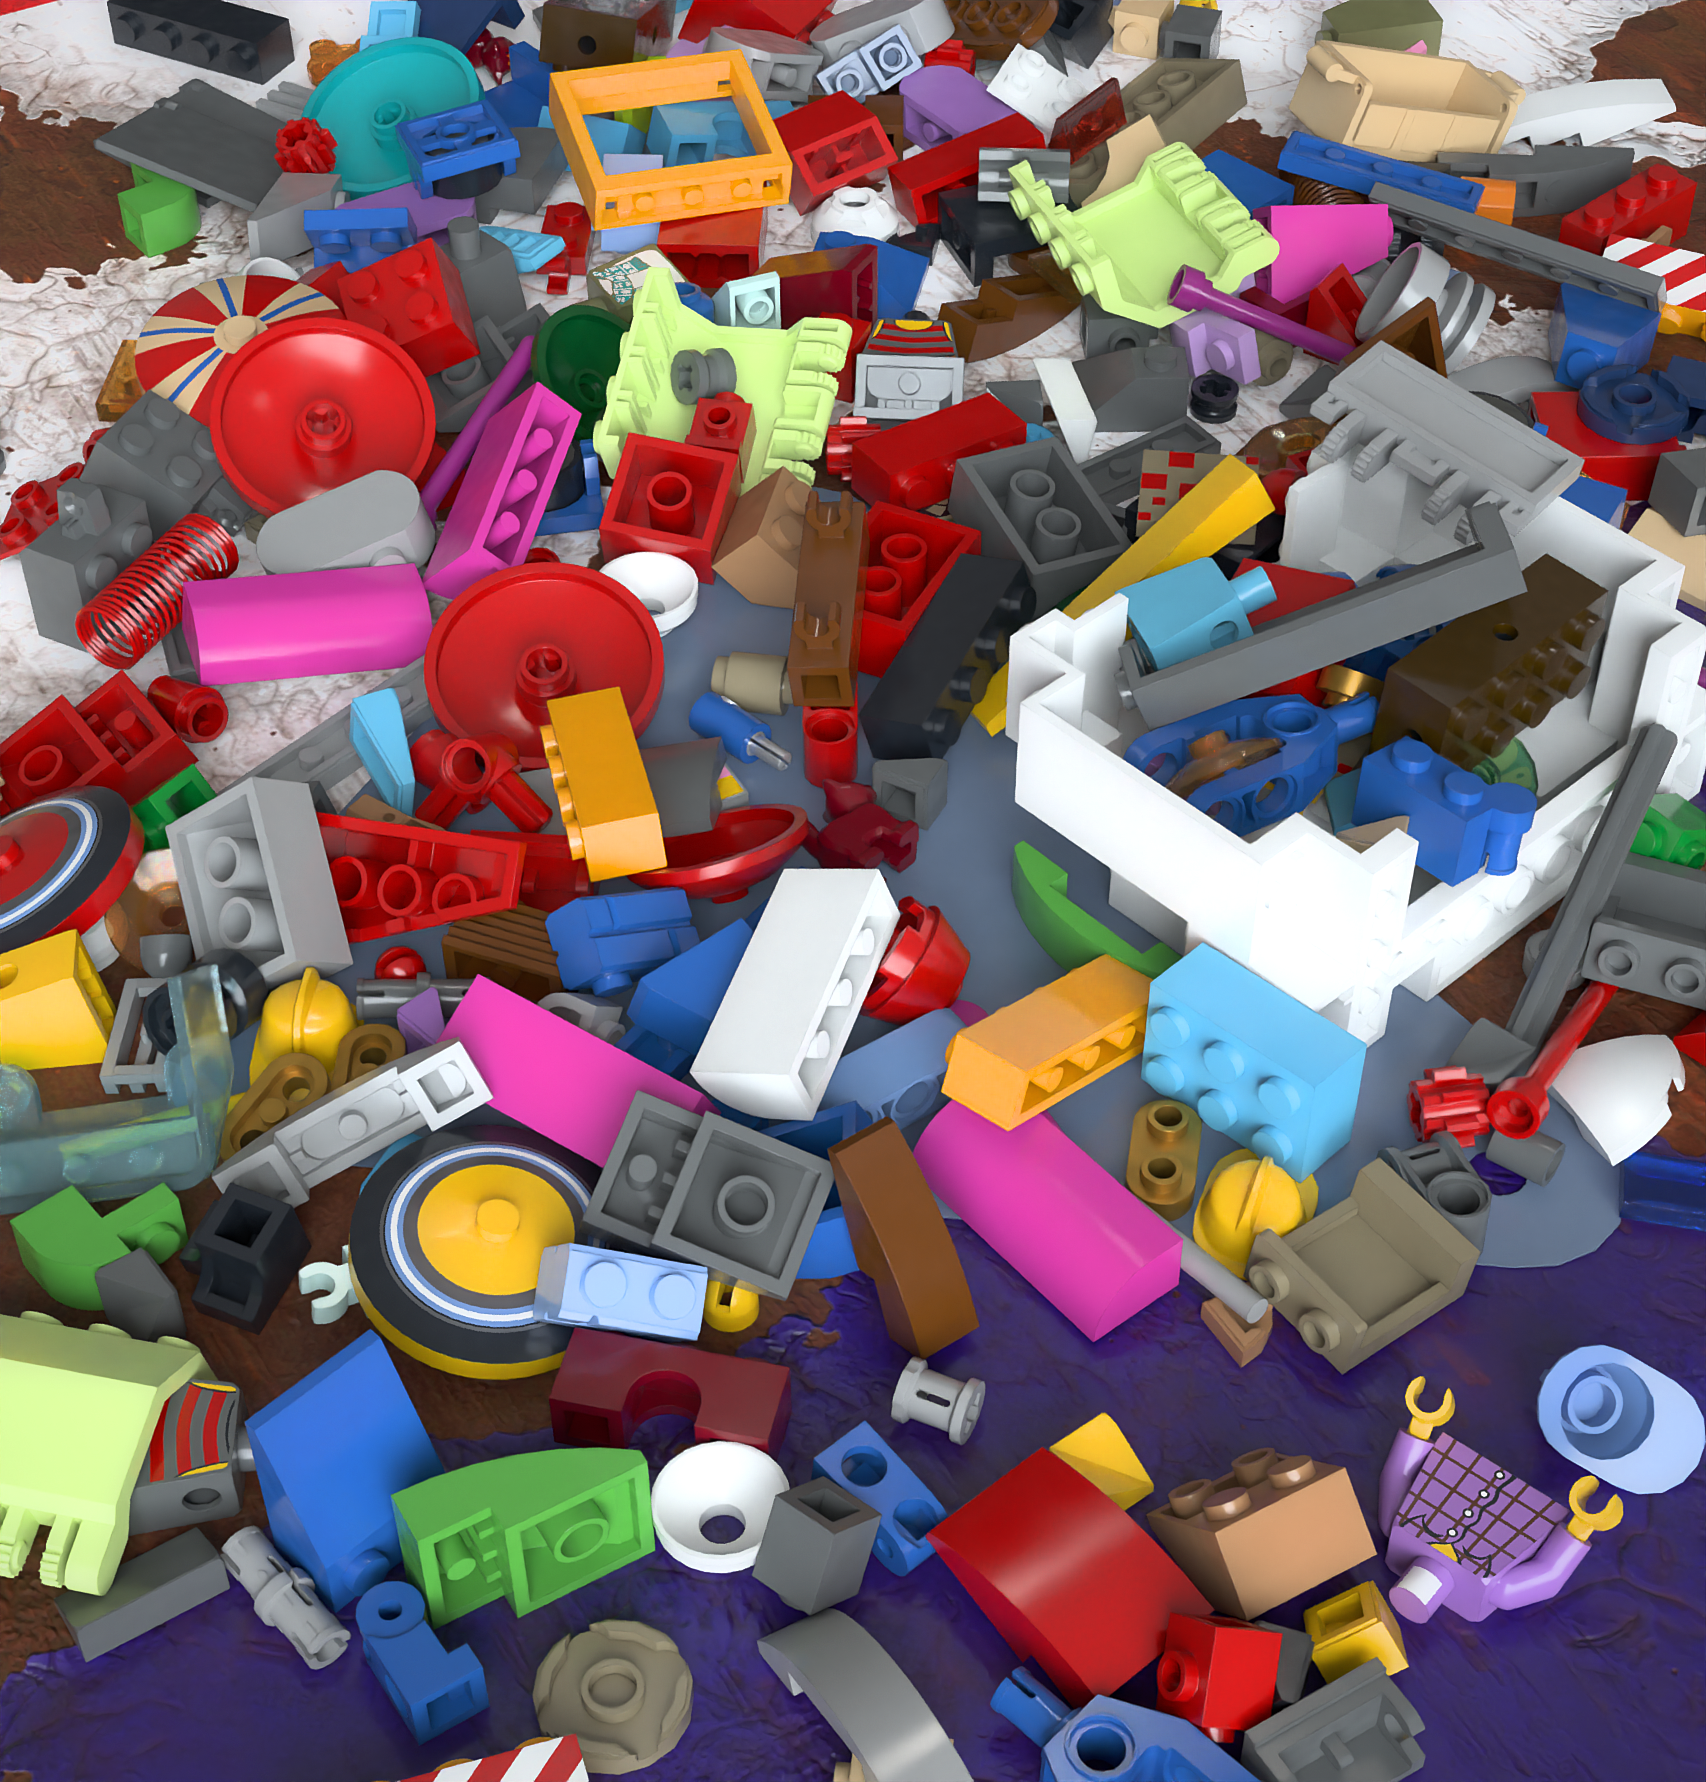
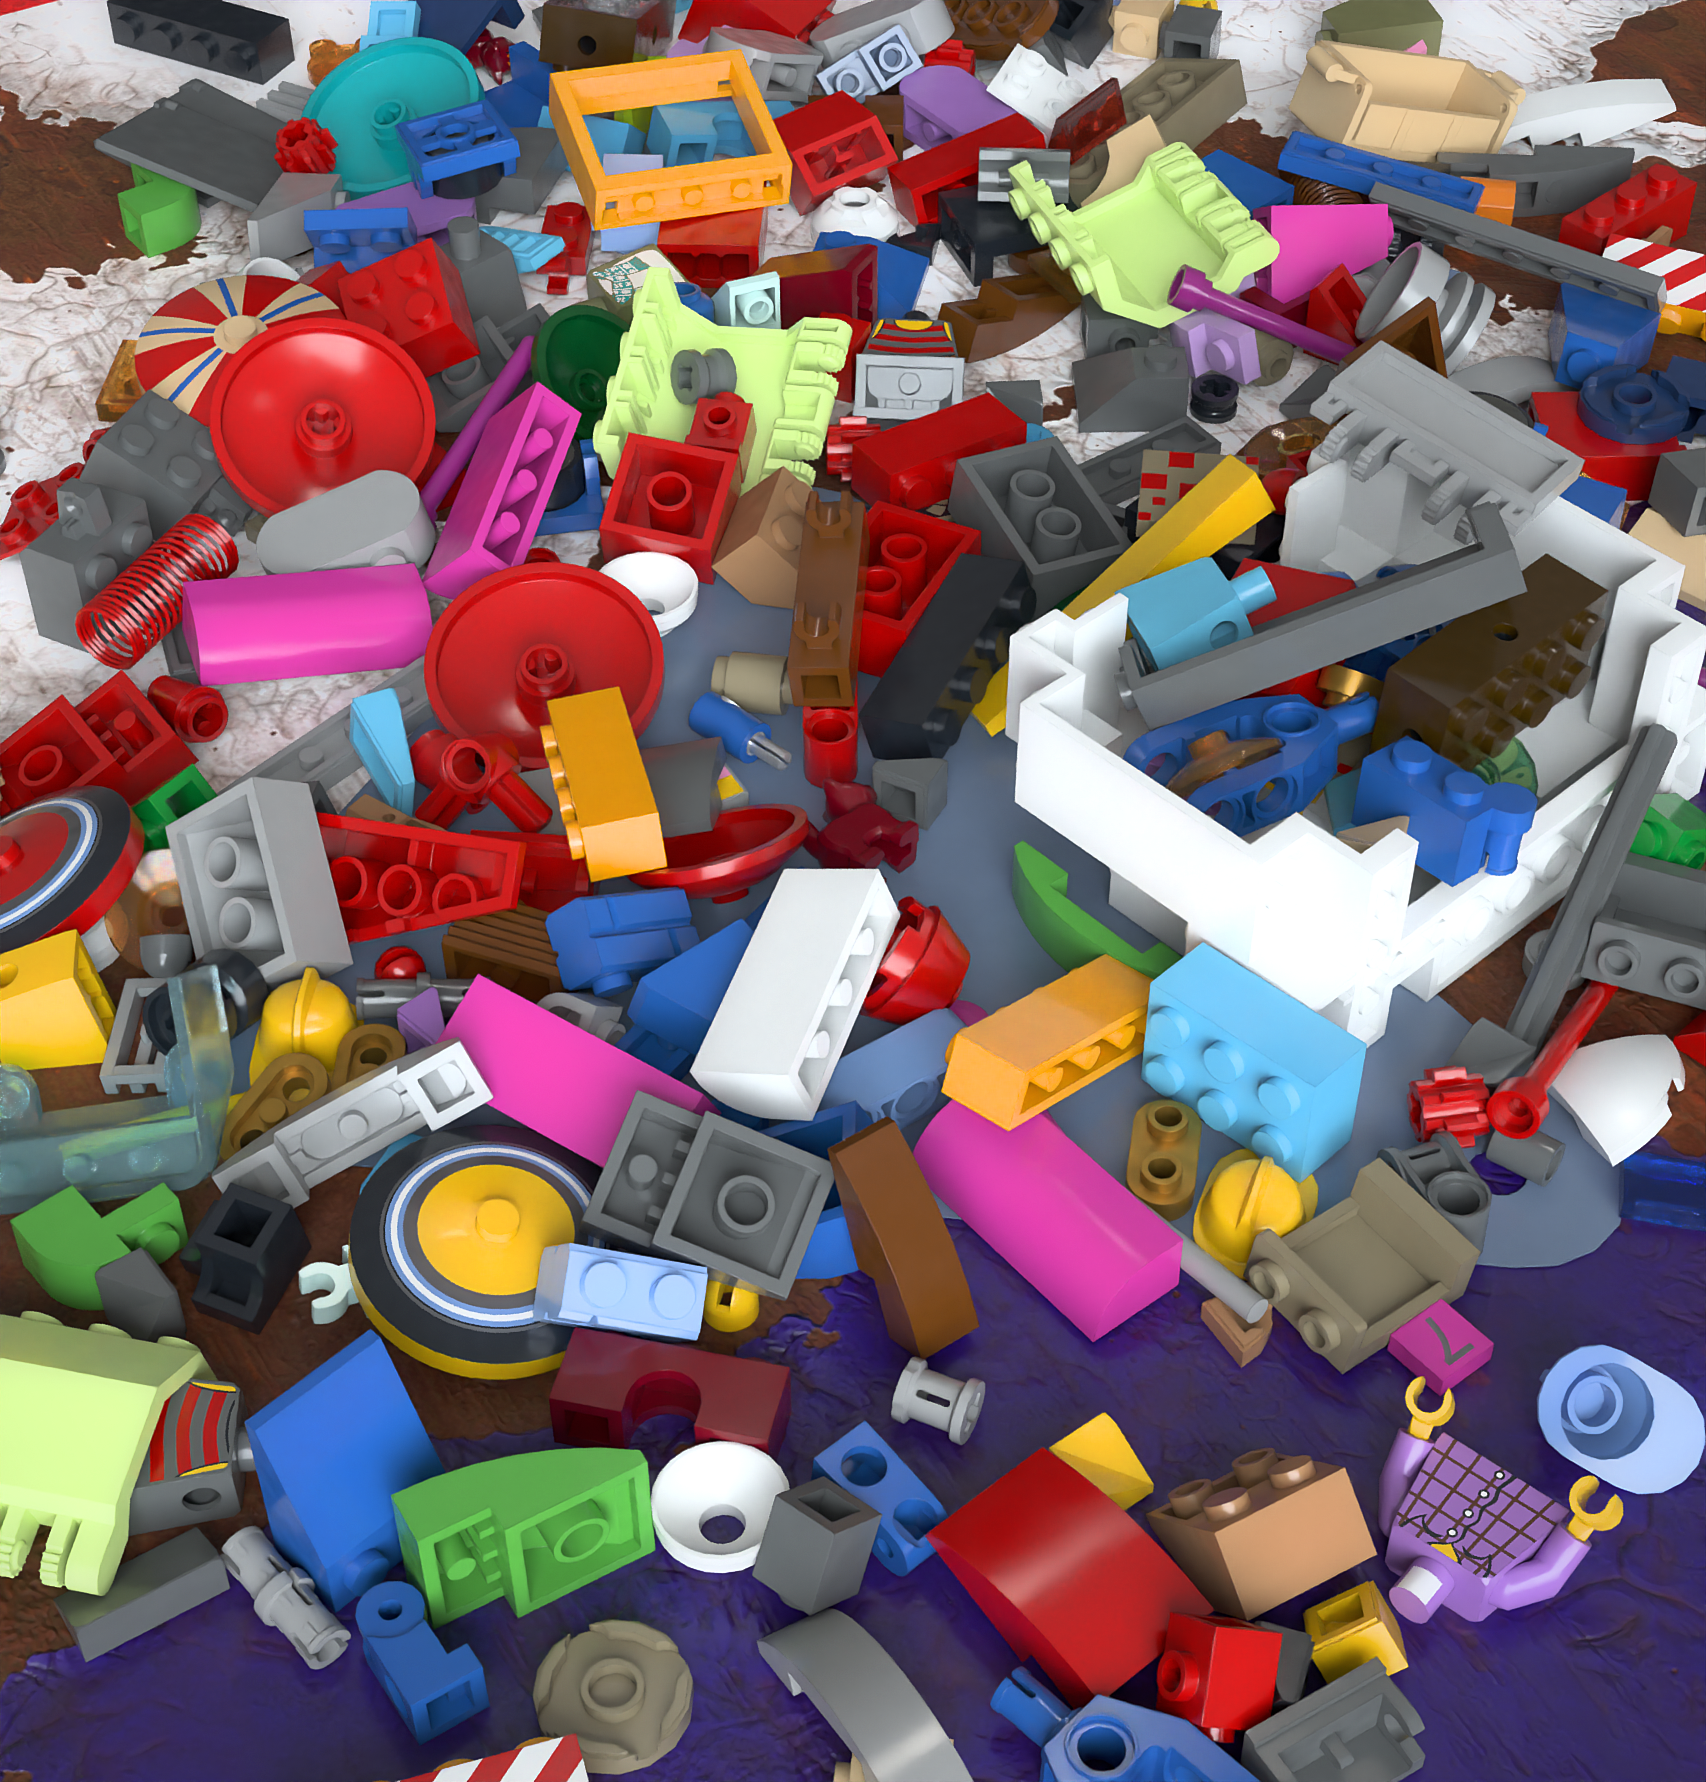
white slope [1033,358,1097,465] -> none
none -> dark pink tile [1387,1299,1494,1396]

